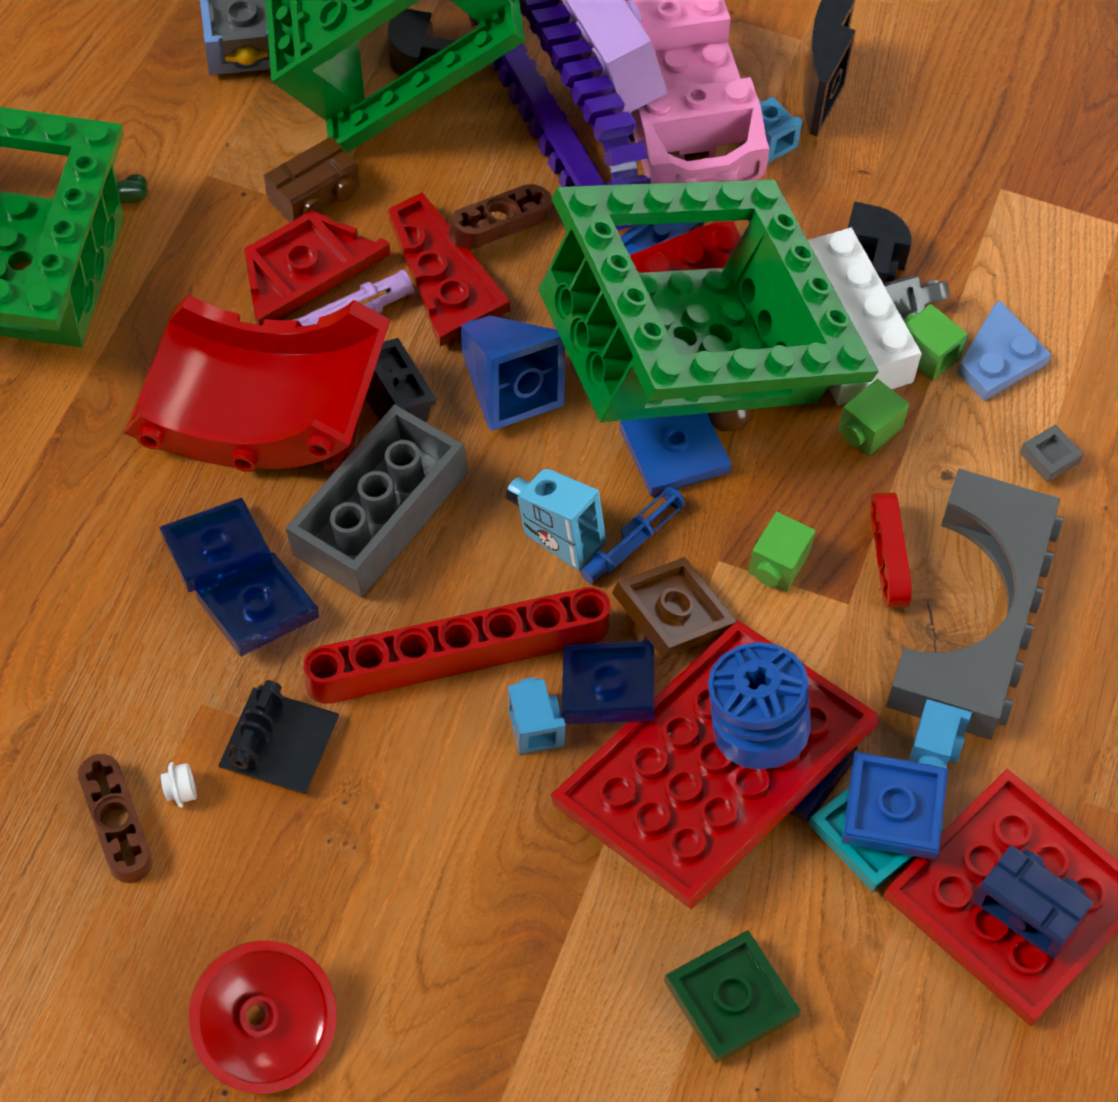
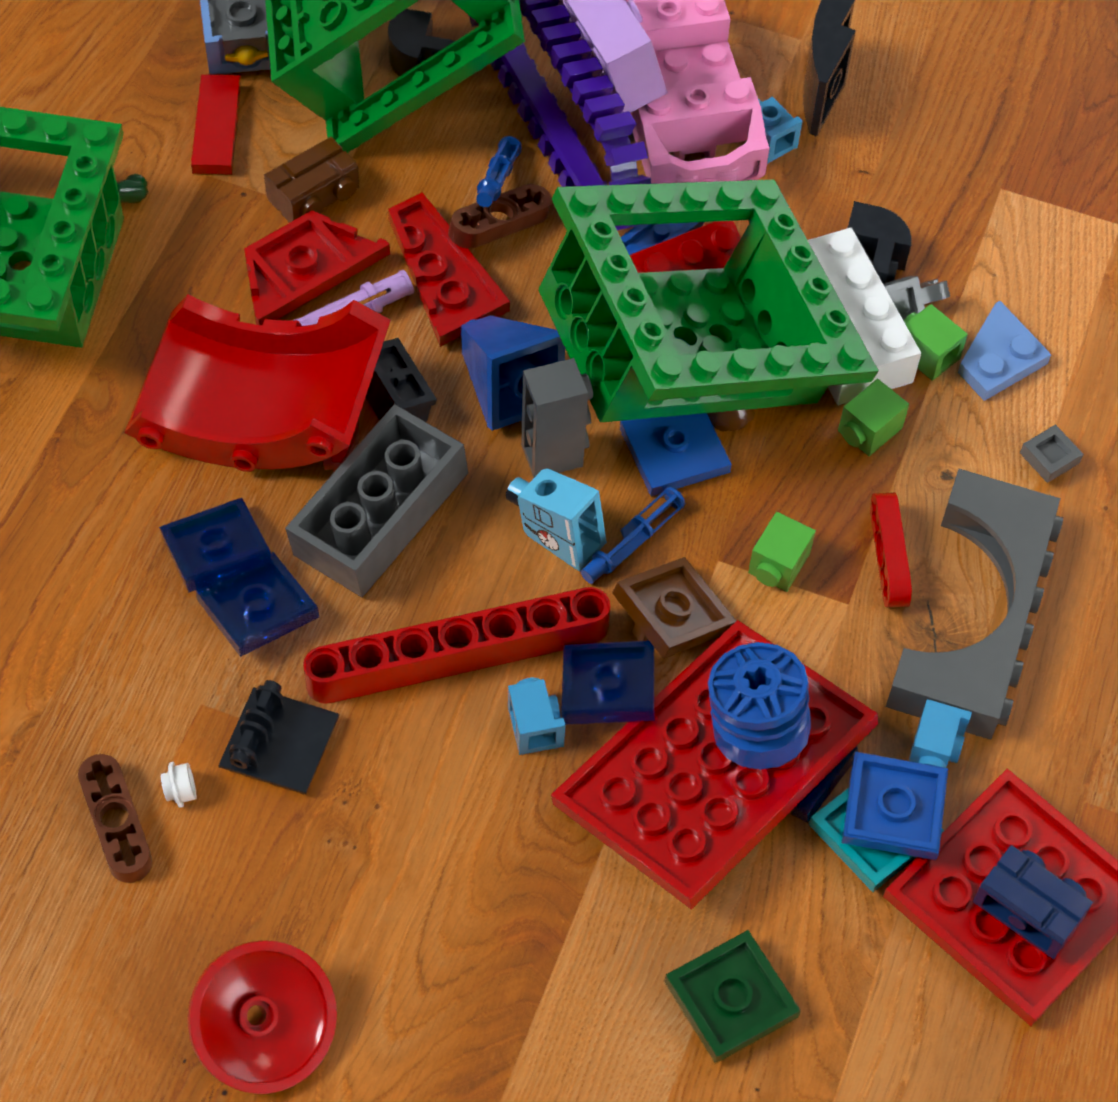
none -> red tile [191,74,241,175]
none -> blue piece [476,136,522,207]
none -> dark grey brick [521,358,593,478]

